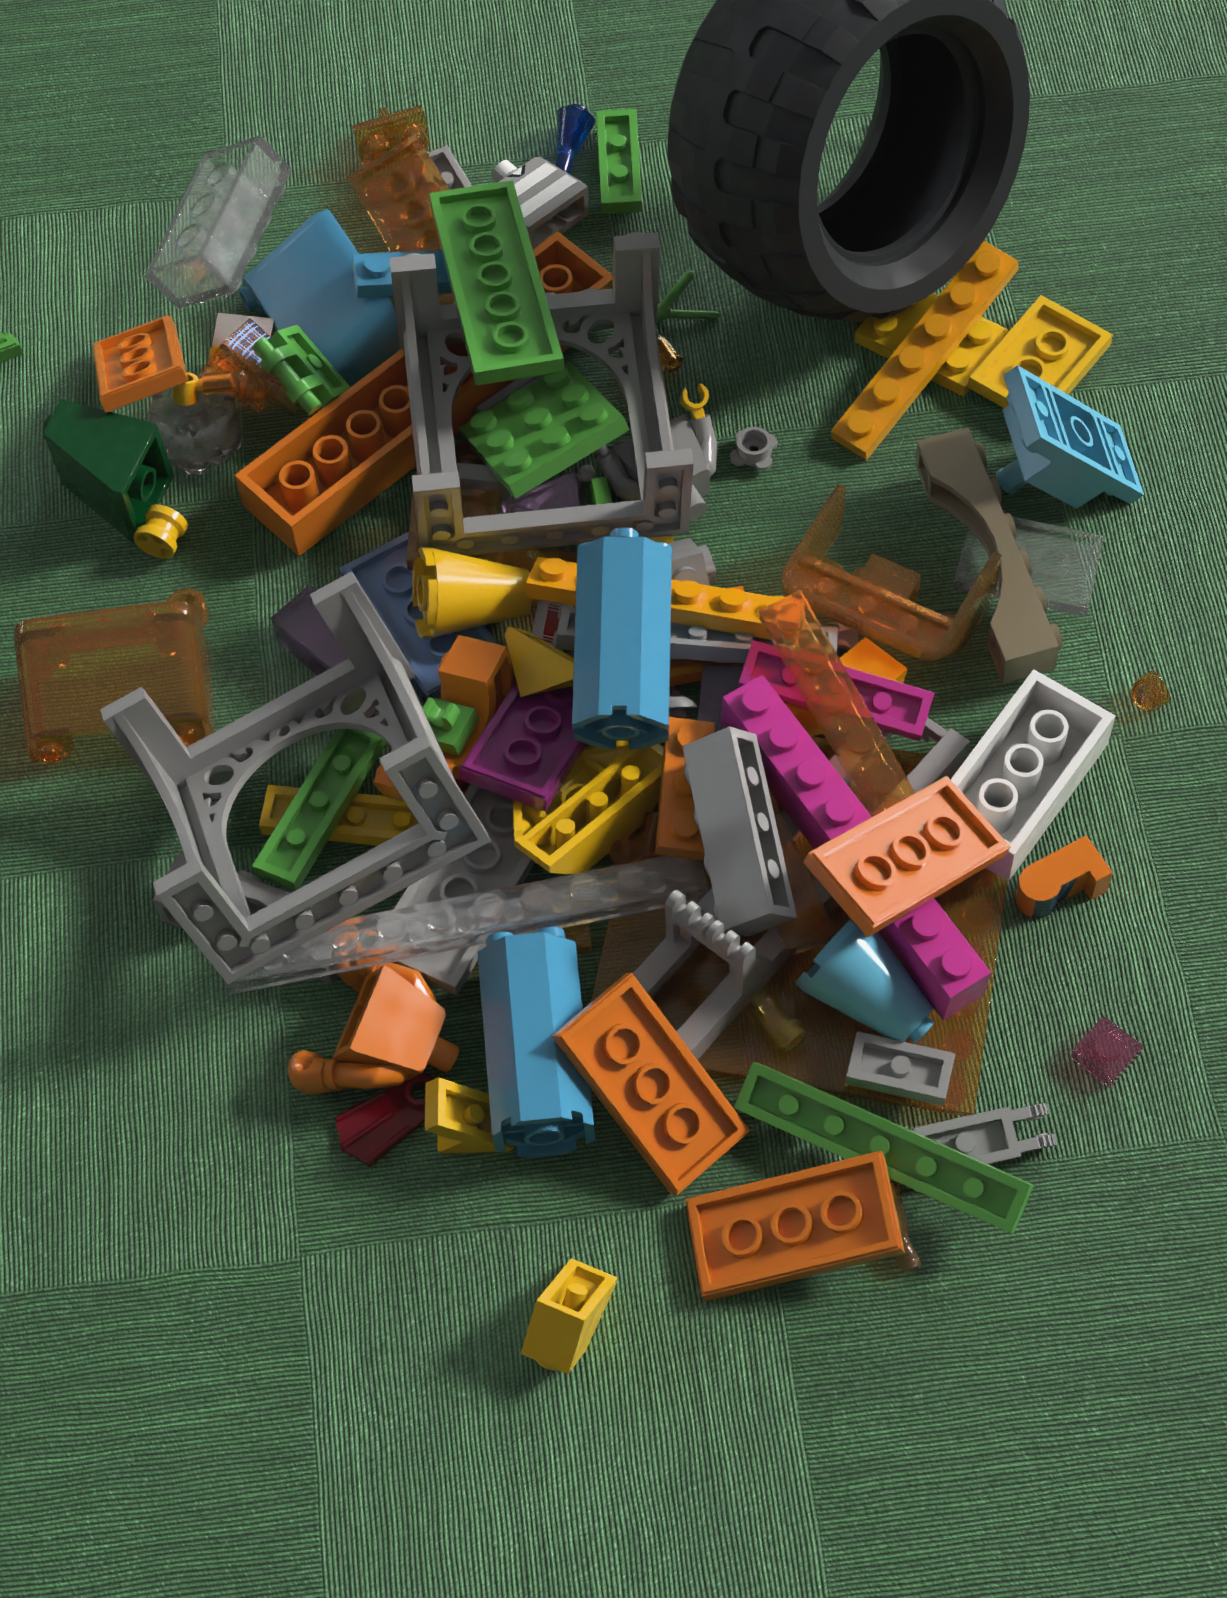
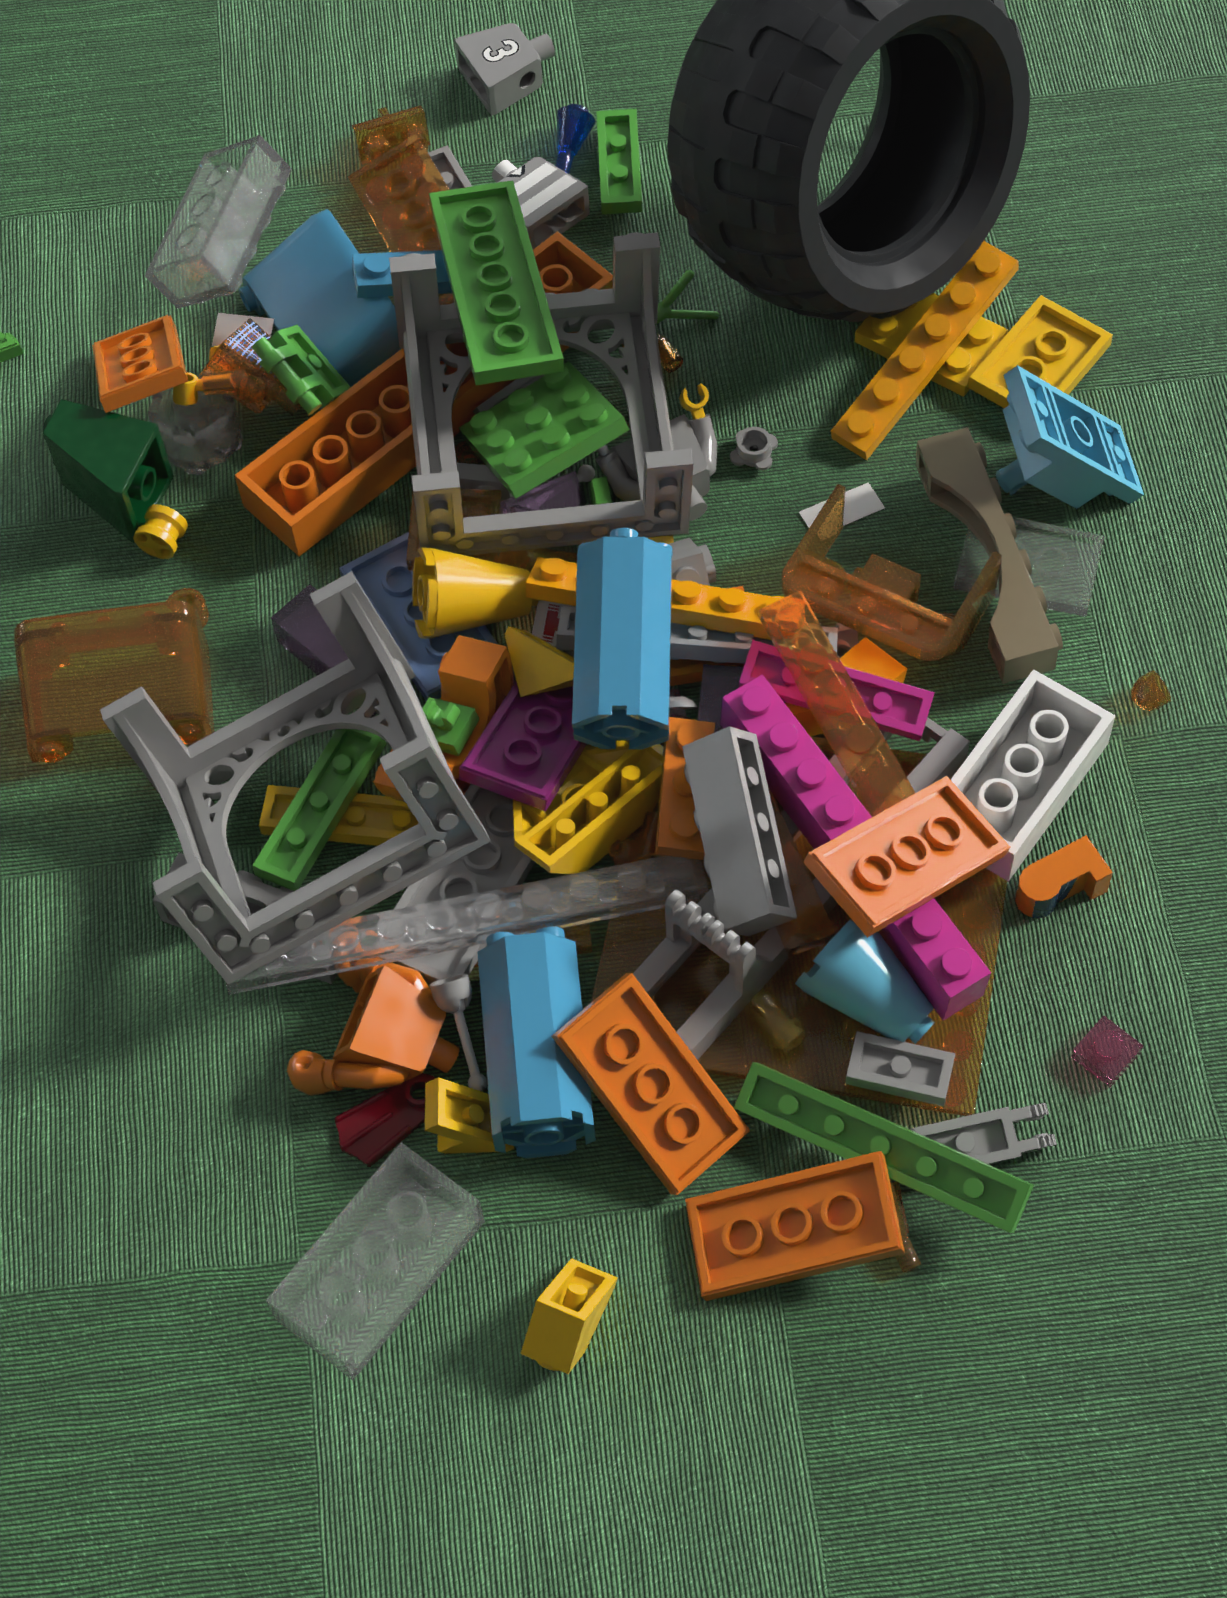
none -> clear brick [266,1142,485,1381]
none -> hinge [430,974,488,1092]
none -> light grey torso [454,23,555,116]
none -> white sticker [799,482,885,538]

